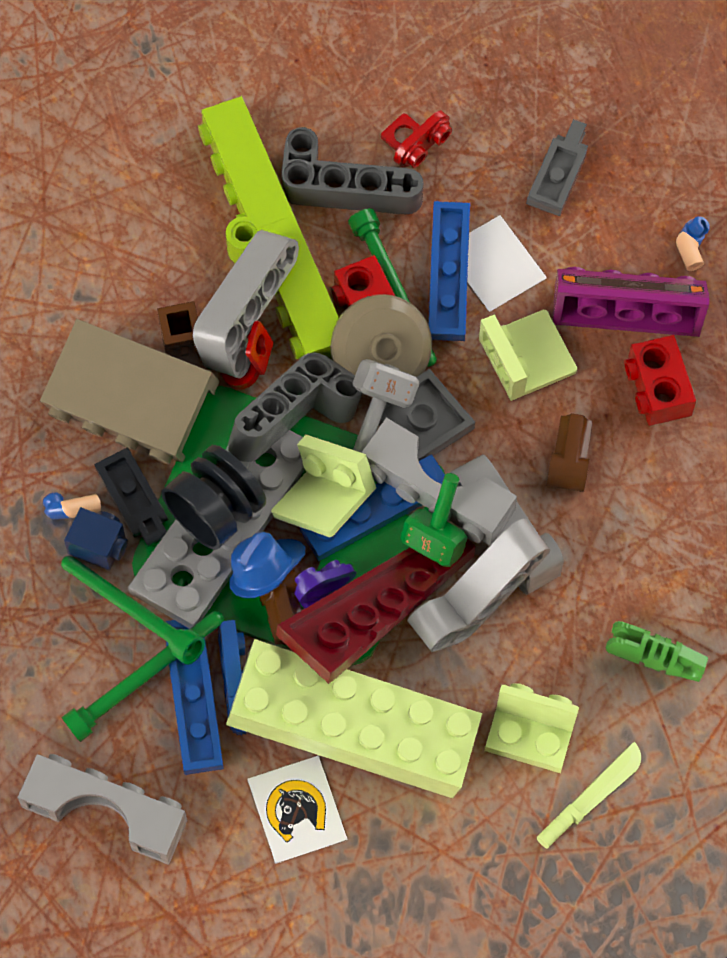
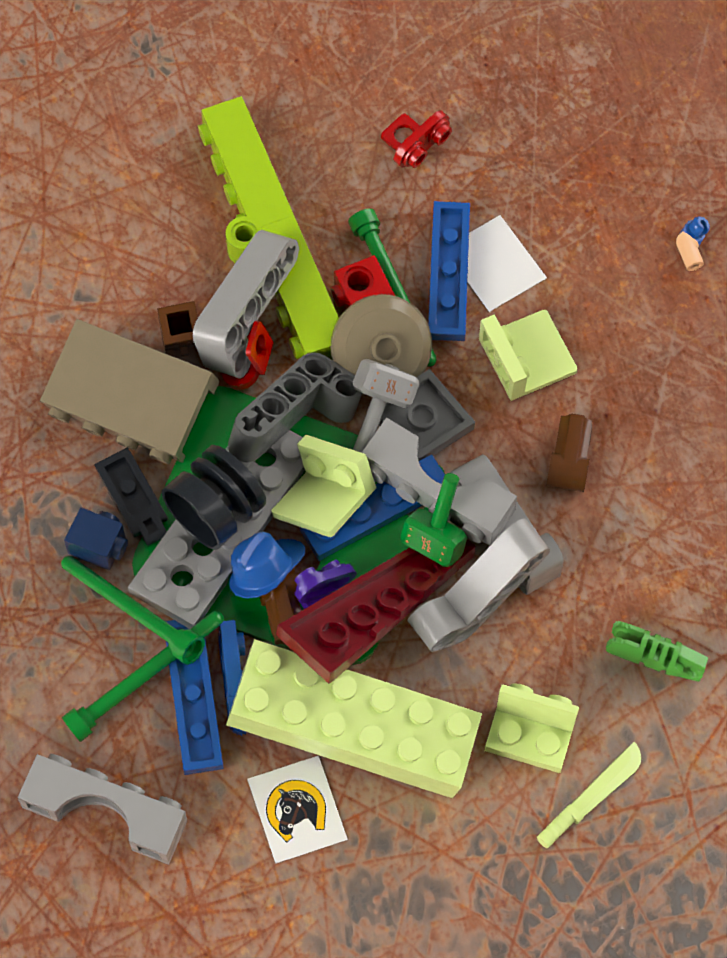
arm [43,492,101,520] -> none
dark grey beam [282,127,424,215] -> none
dark grey hinge [526,119,588,216] -> none
magenta slope [552,267,710,337] -> none
red brick [624,335,696,426] -> none

